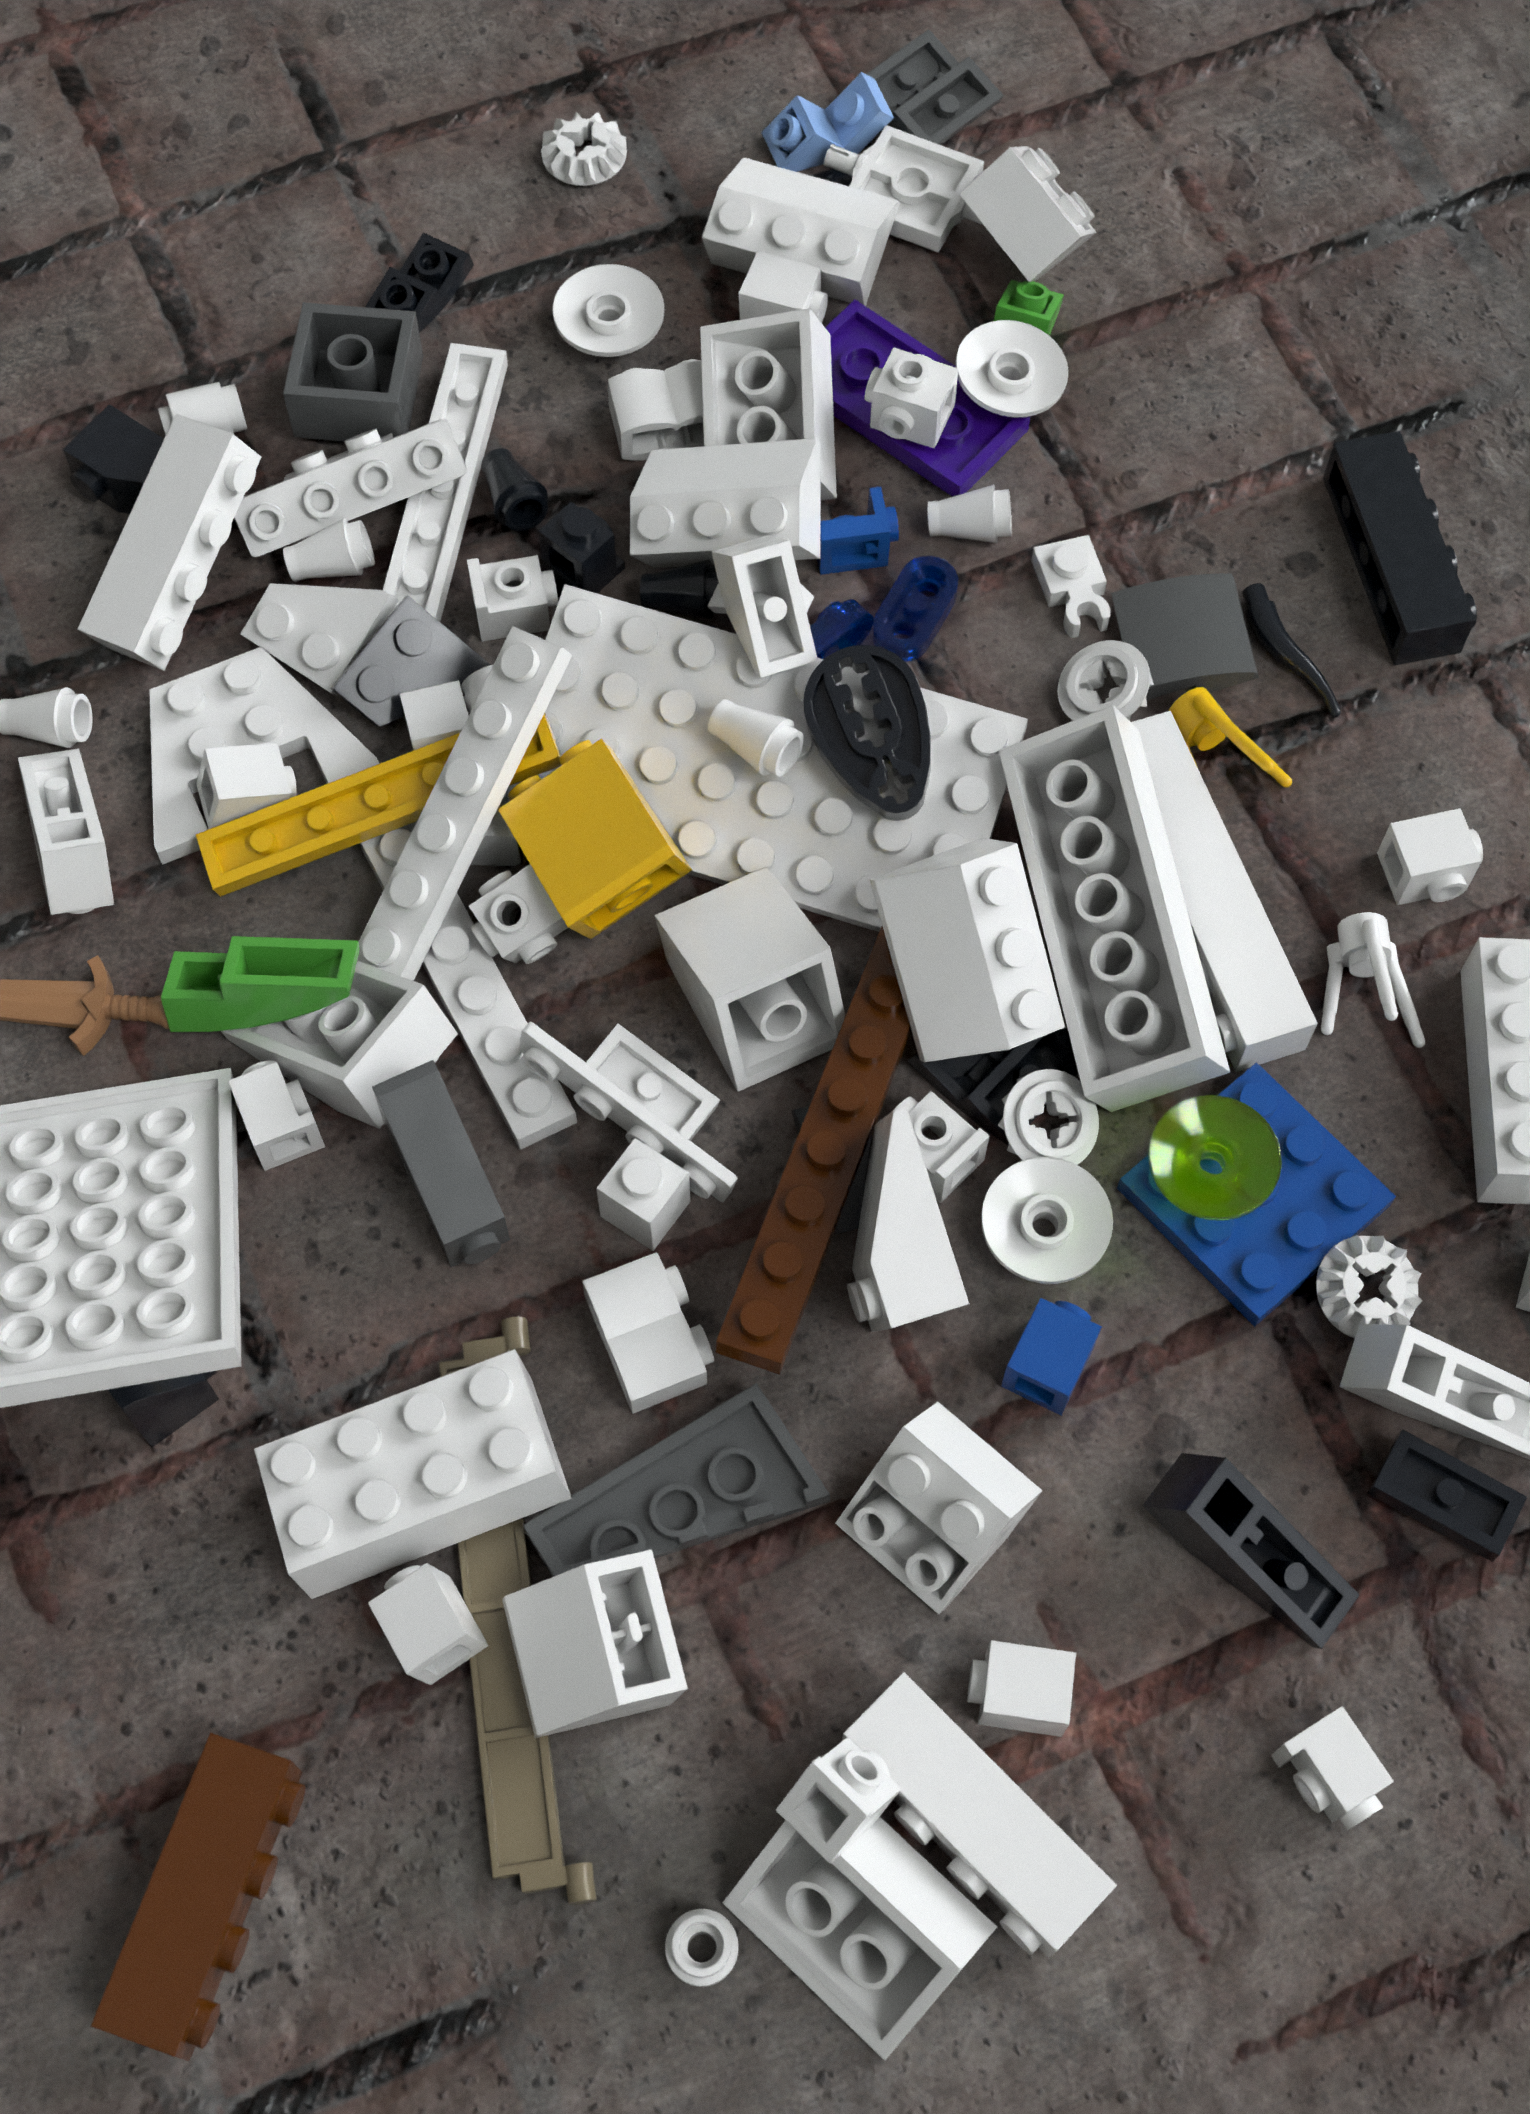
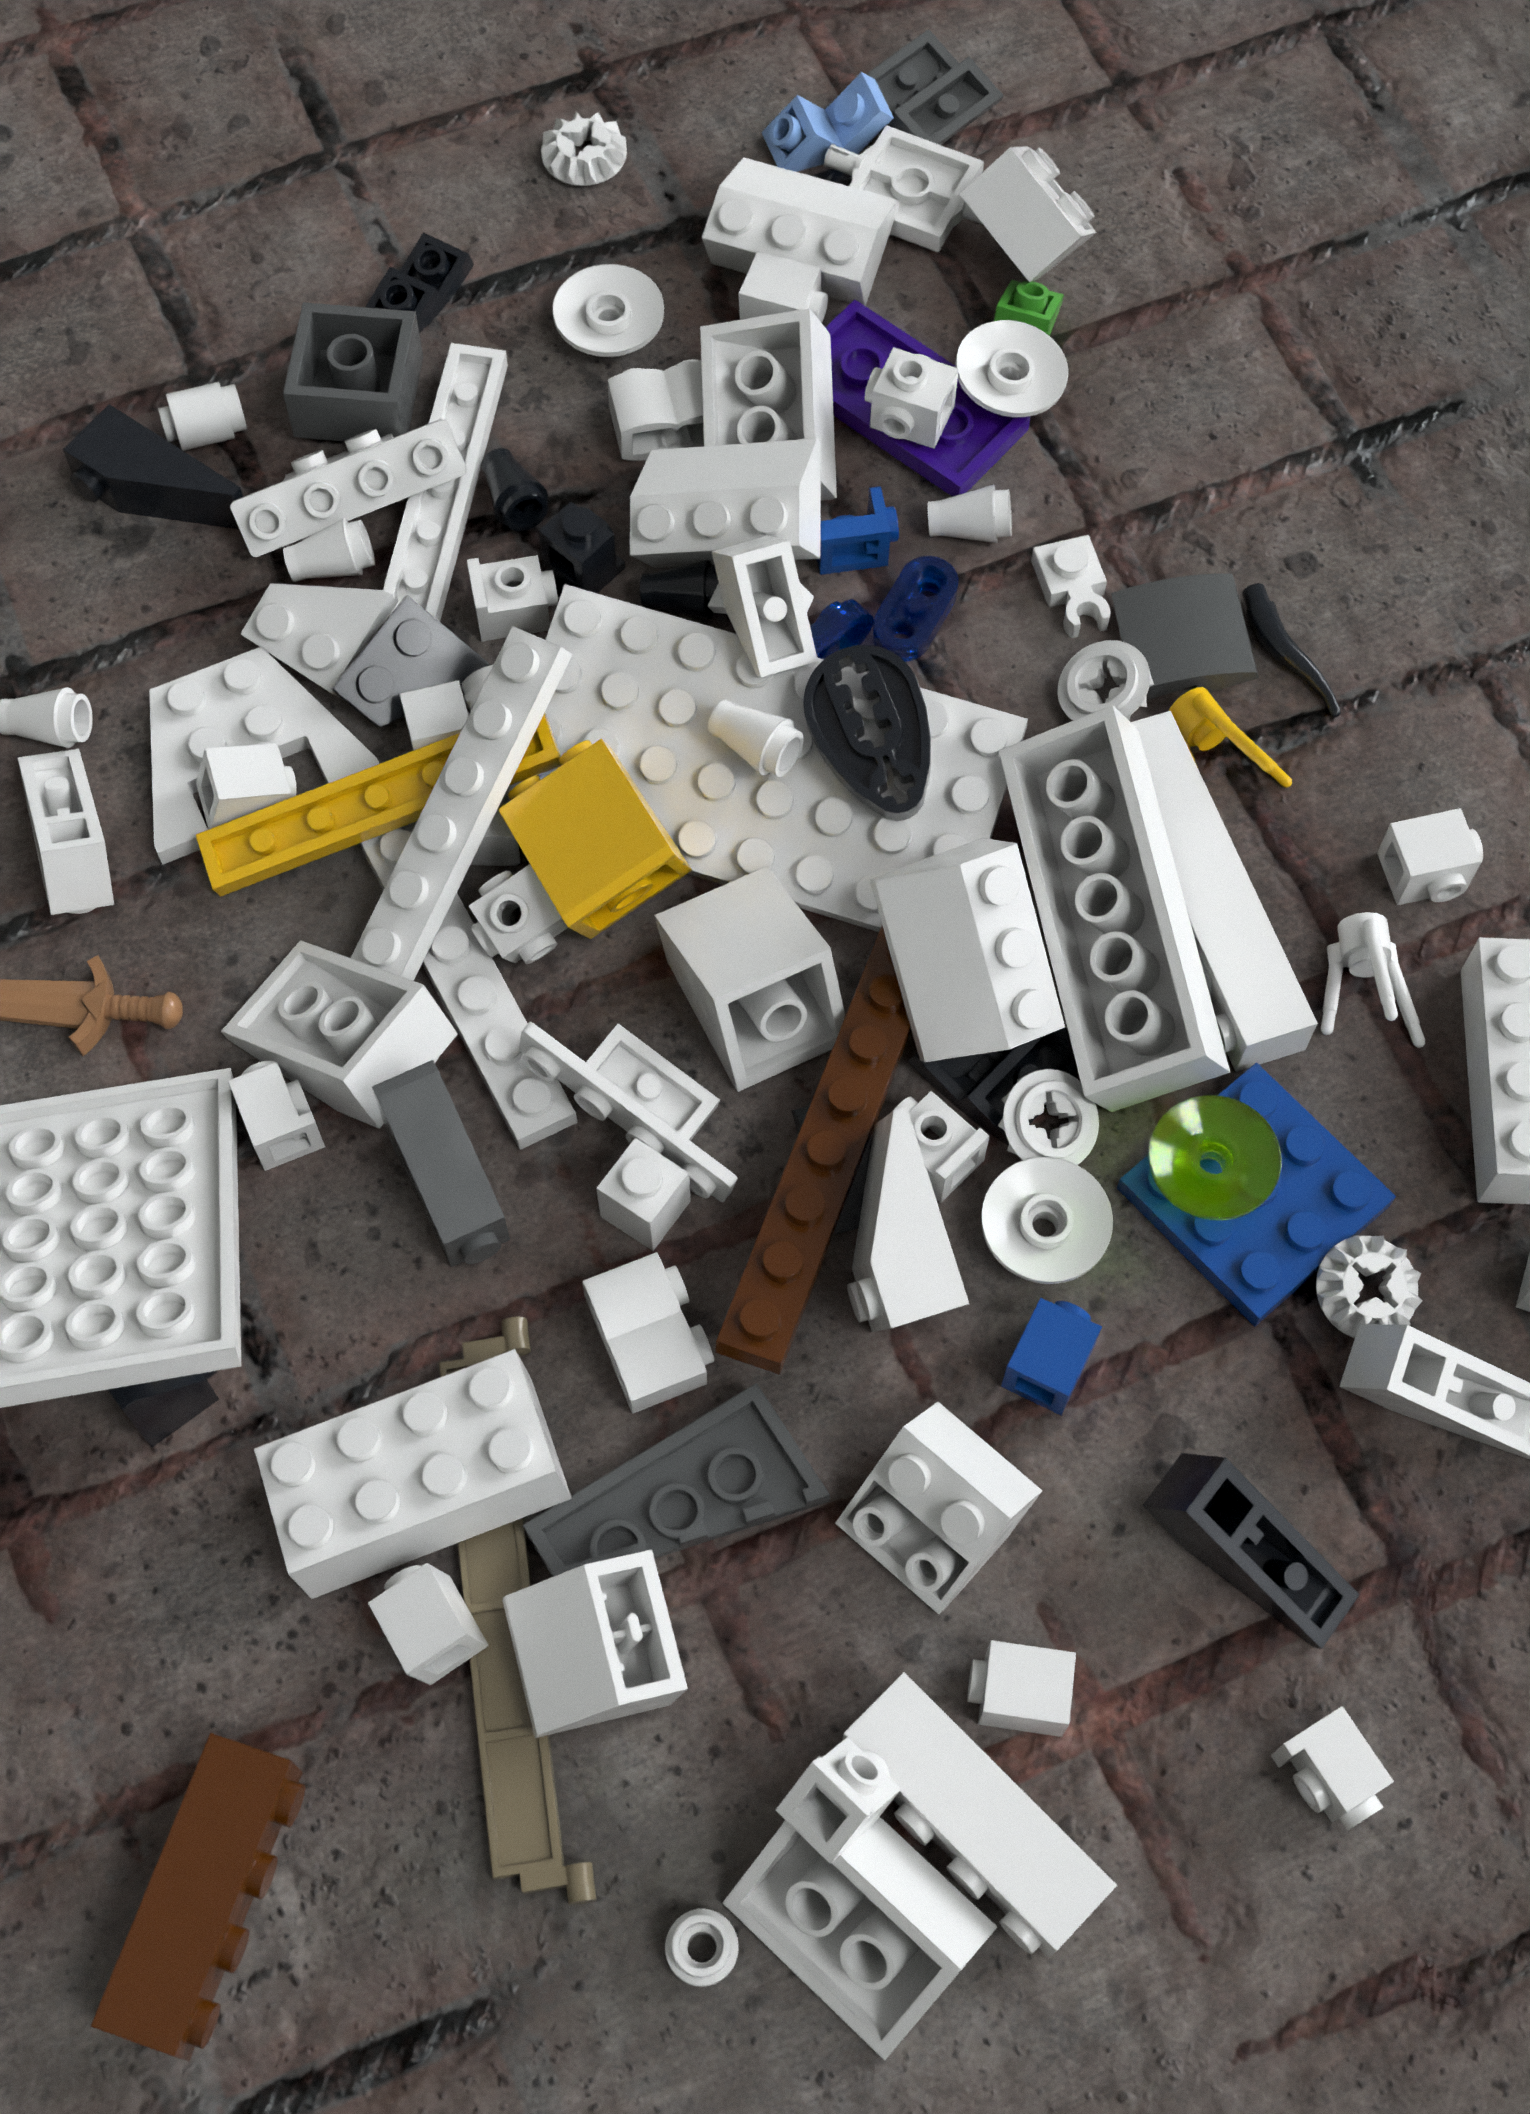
white brick [77,413,261,671] -> none
bright green slope [161,936,360,1032] -> none
black brick [1323,431,1477,666] -> none
black plate [1368,1429,1527,1562] -> none

